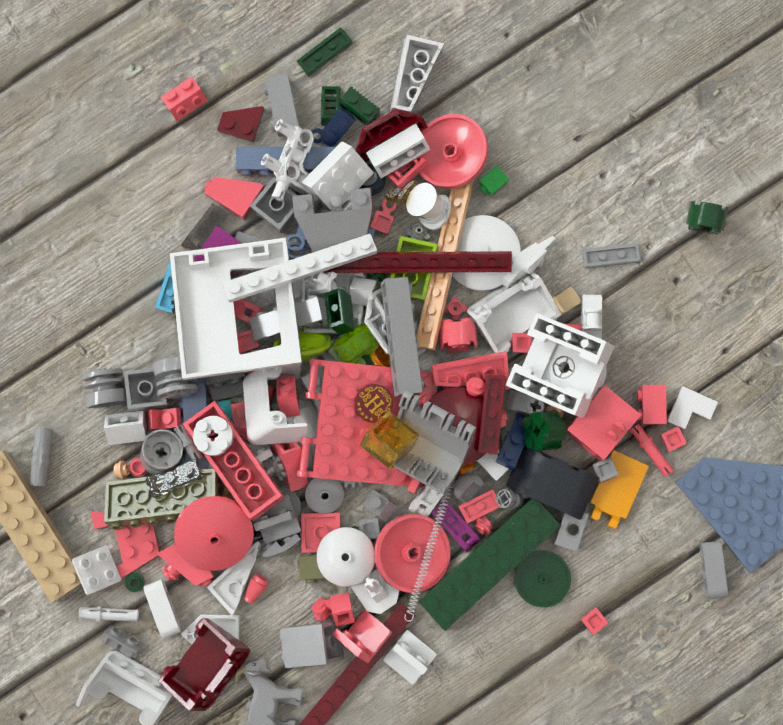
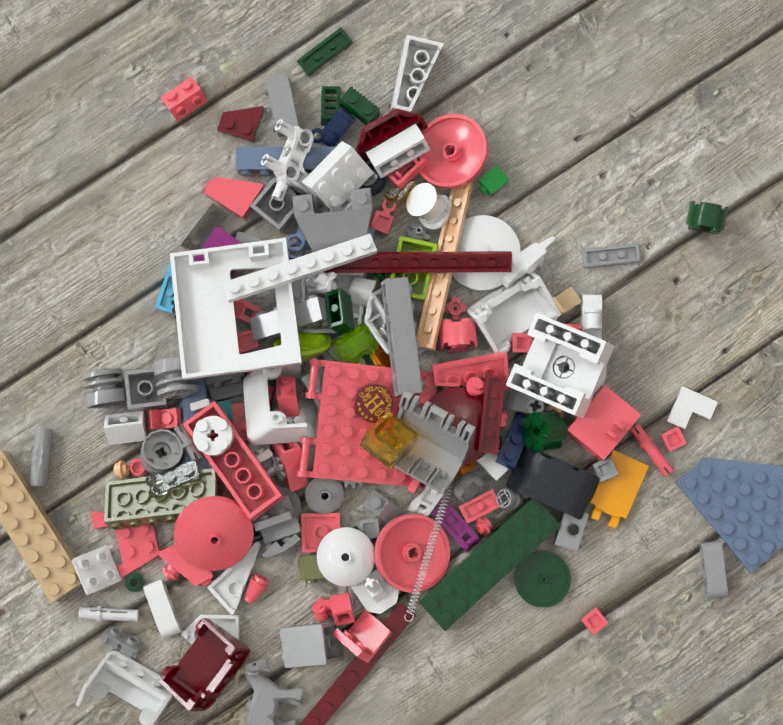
white bracket [383,630,437,684] -> none
coral brick [637,385,667,425] -> none
none -> white tile [190,399,211,412]

